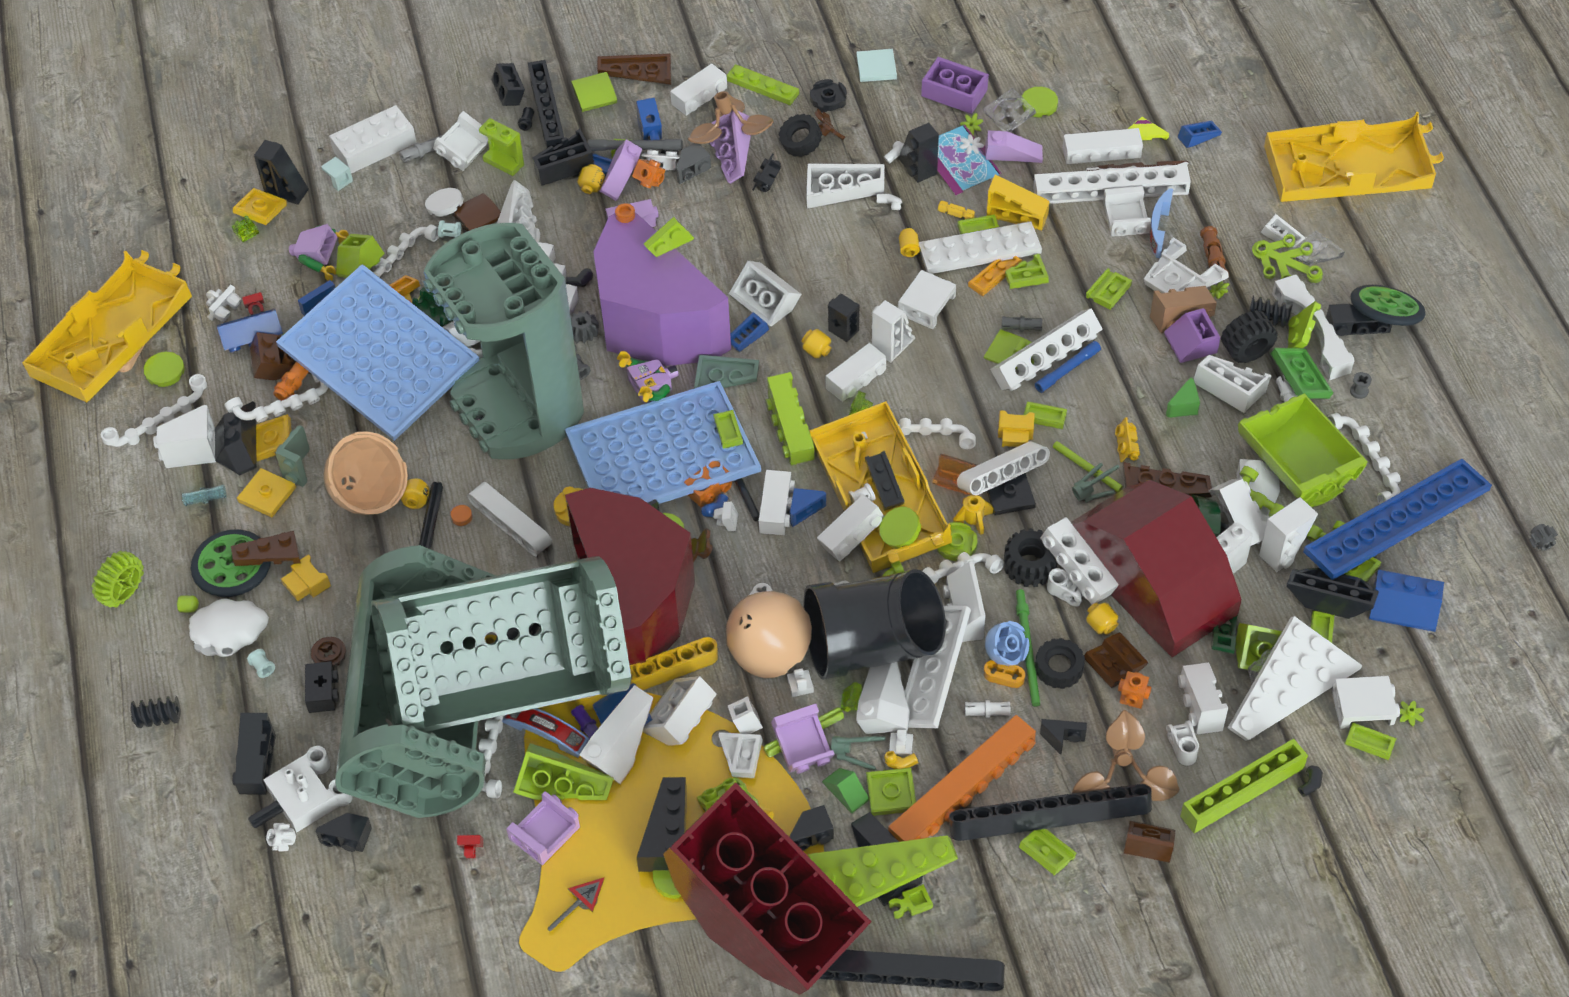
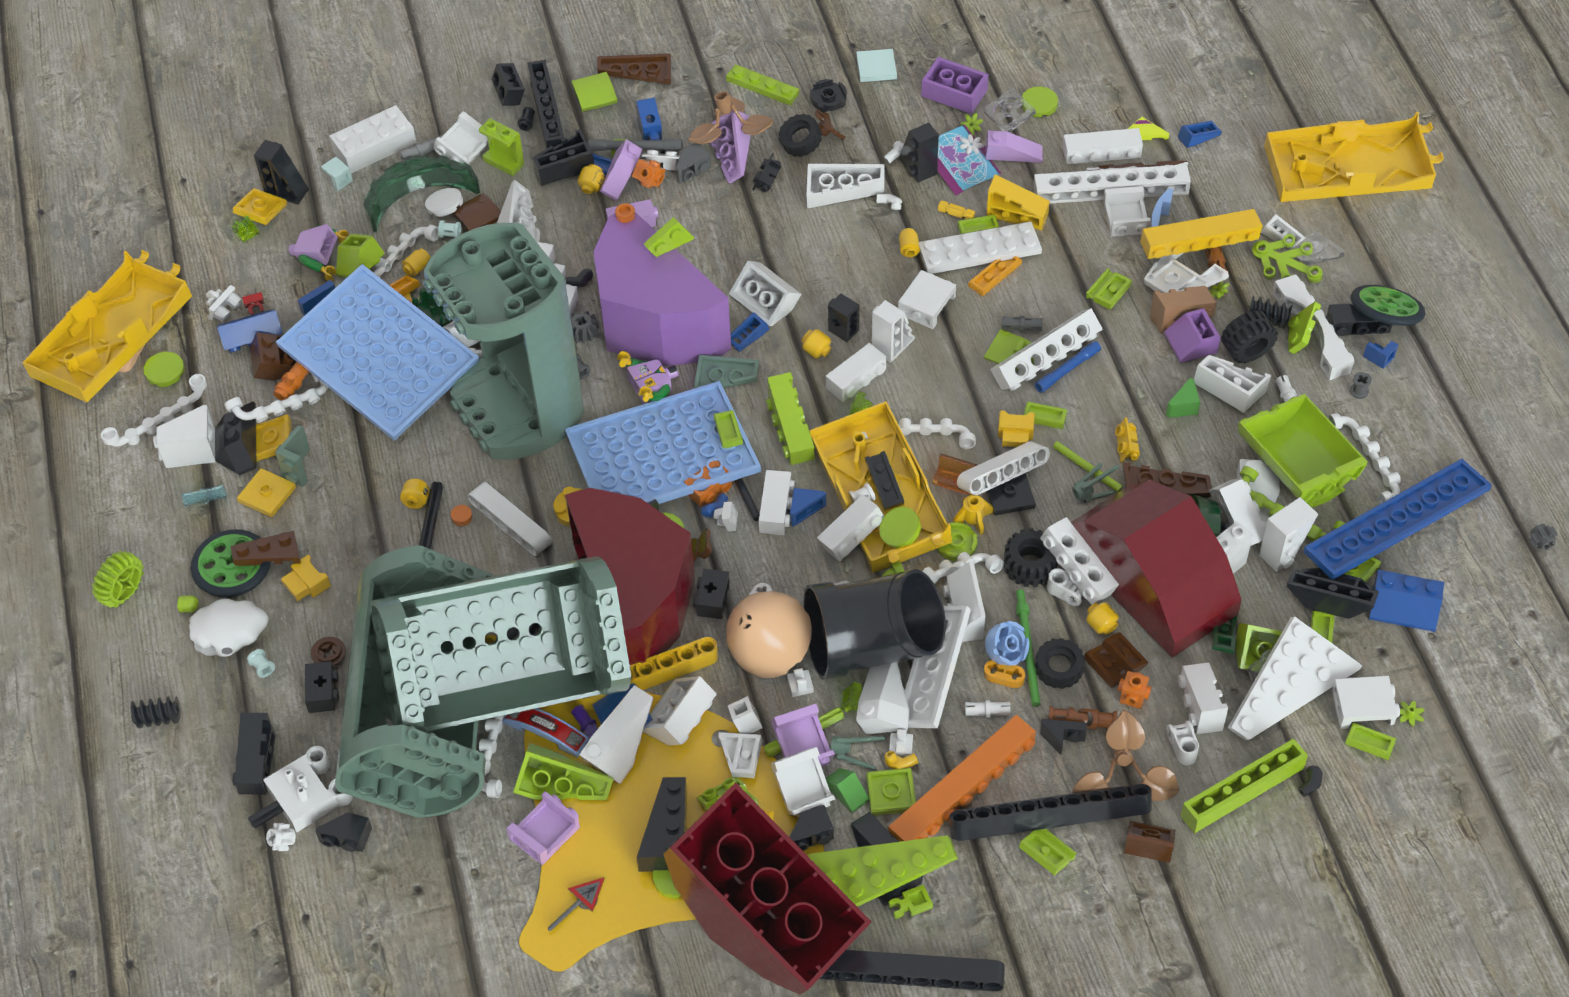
light nougat piece [324,432,408,515] -> none
red tile [457,835,483,858] -> none
white brick [670,64,727,116] -> none
lime wing [1005,254,1049,289] -> none
bright green plate [1271,348,1333,399] -> none
none -> clear green windscreen [363,155,480,232]
none -> yellow brick [402,248,431,277]
none -> black brick [693,569,730,619]
none -> white panel [770,747,835,818]
none -> dark orange piece [1048,706,1117,730]
none -> yellow brick [1140,209,1263,259]
none -> blue panel [1363,341,1398,369]

